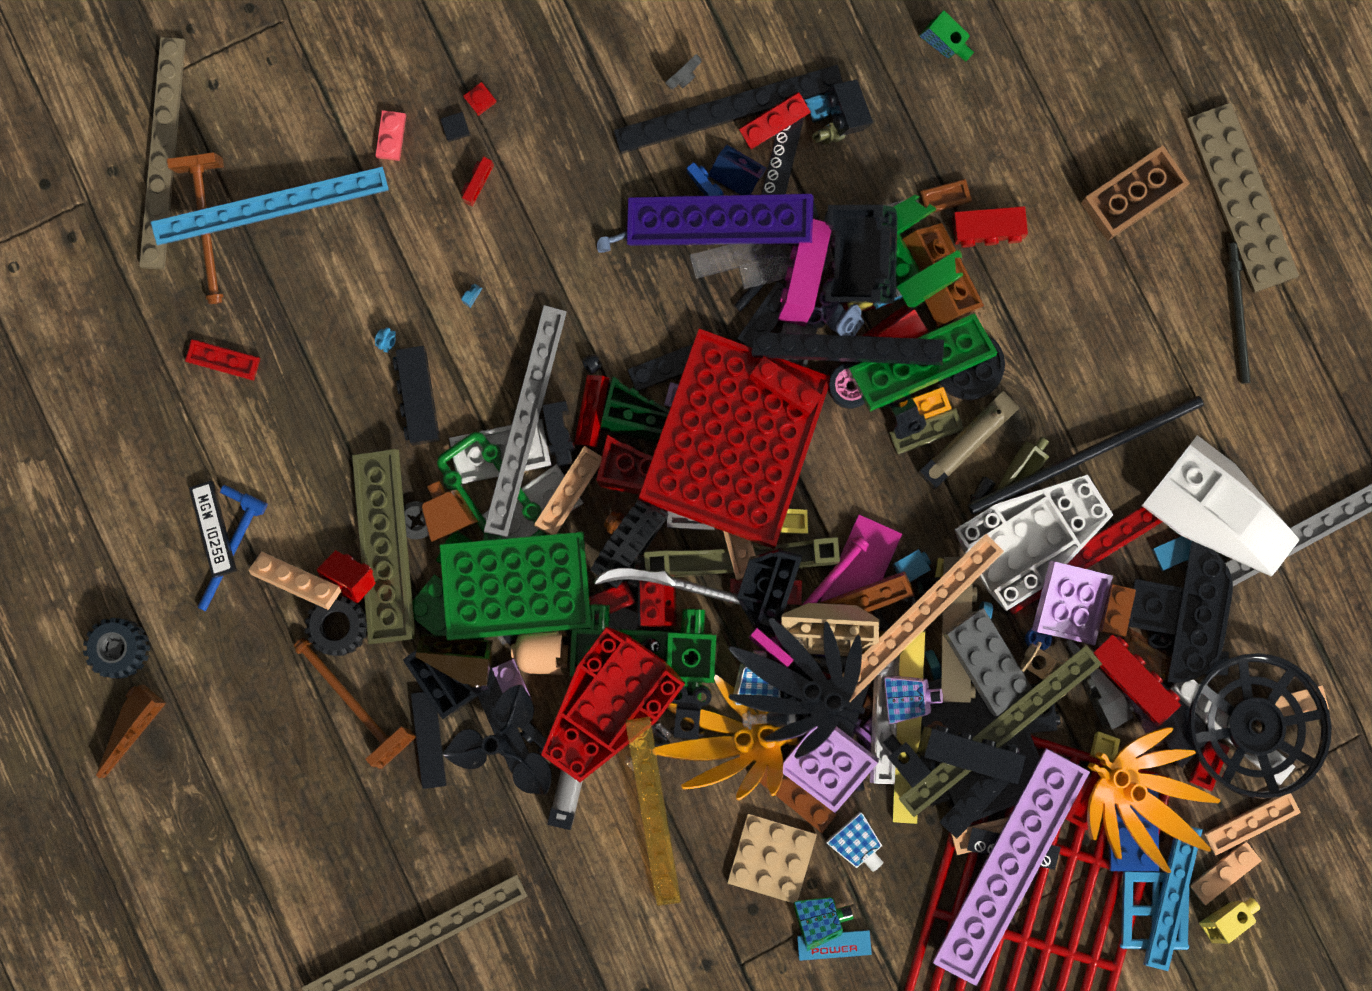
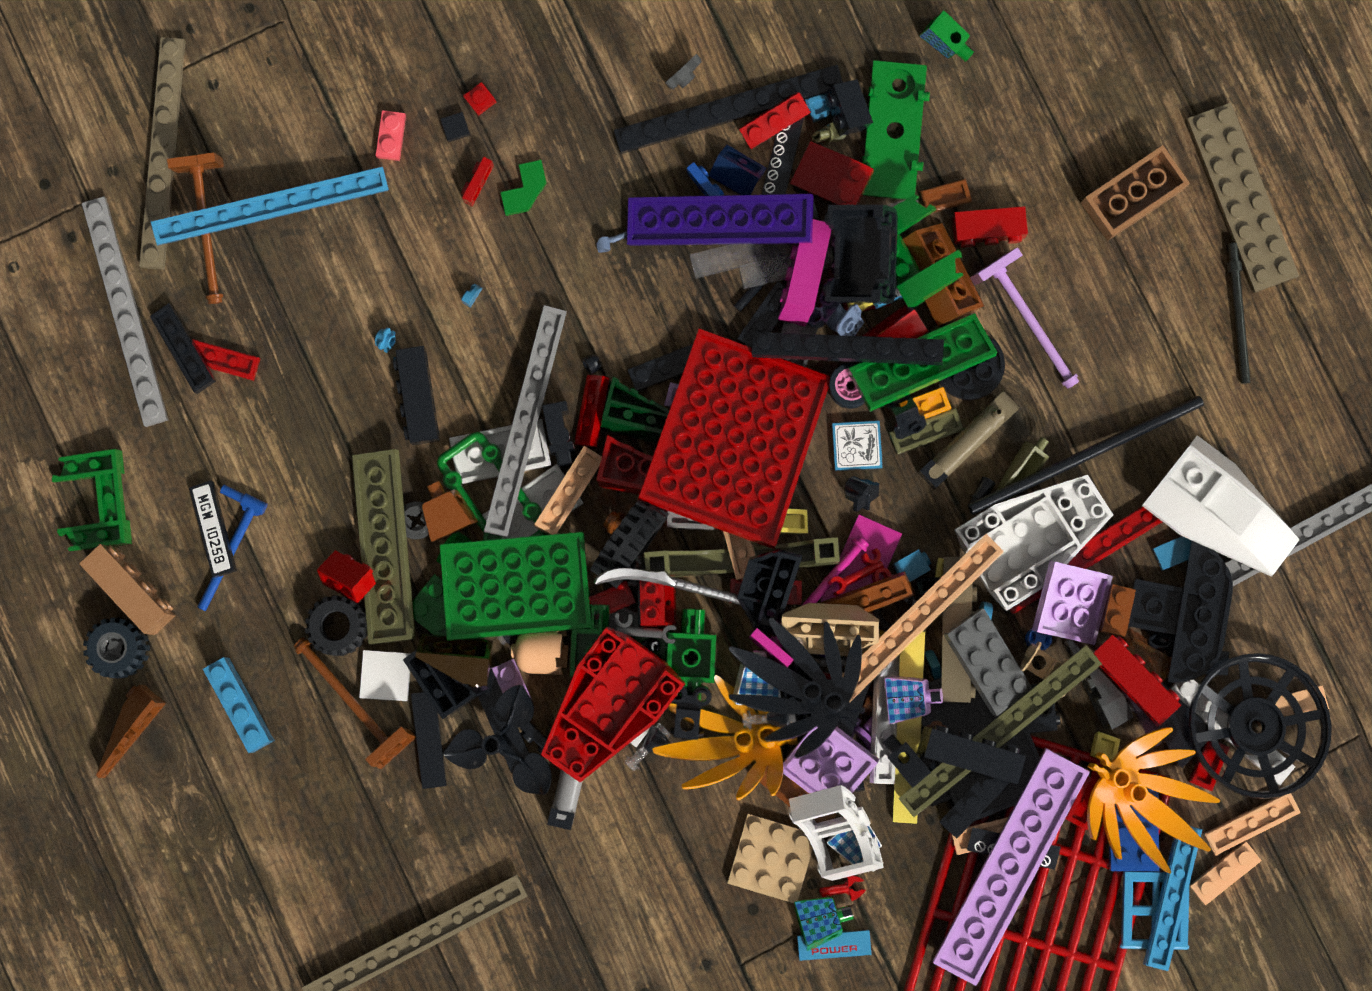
light nougat plate [249,551,341,610] -> none
clear yellow plate [626,717,681,906] -> none
red plate [750,356,823,417] -> none
light yellow torso [1199,897,1260,944] -> none
none -> green wedge [52,449,132,551]
none -> medium nougat brick [79,544,176,635]
none -> light grey plate [82,197,168,427]
none -> black tile [150,303,216,394]
none -> dark azure brick [203,657,275,753]
none -> white tile [359,650,410,701]
none -> green tile [501,160,547,216]
none -> dark grey bar [614,613,676,644]
none -> white window [788,785,884,881]
none -> red slope [790,141,874,205]
none -> red bar [819,875,866,901]
none -> red bar [827,548,891,596]
none -> tile [832,421,883,471]
none -> black piece [844,476,880,512]
none -> green piece [862,61,930,200]
none -> lavender tile [970,247,1079,389]

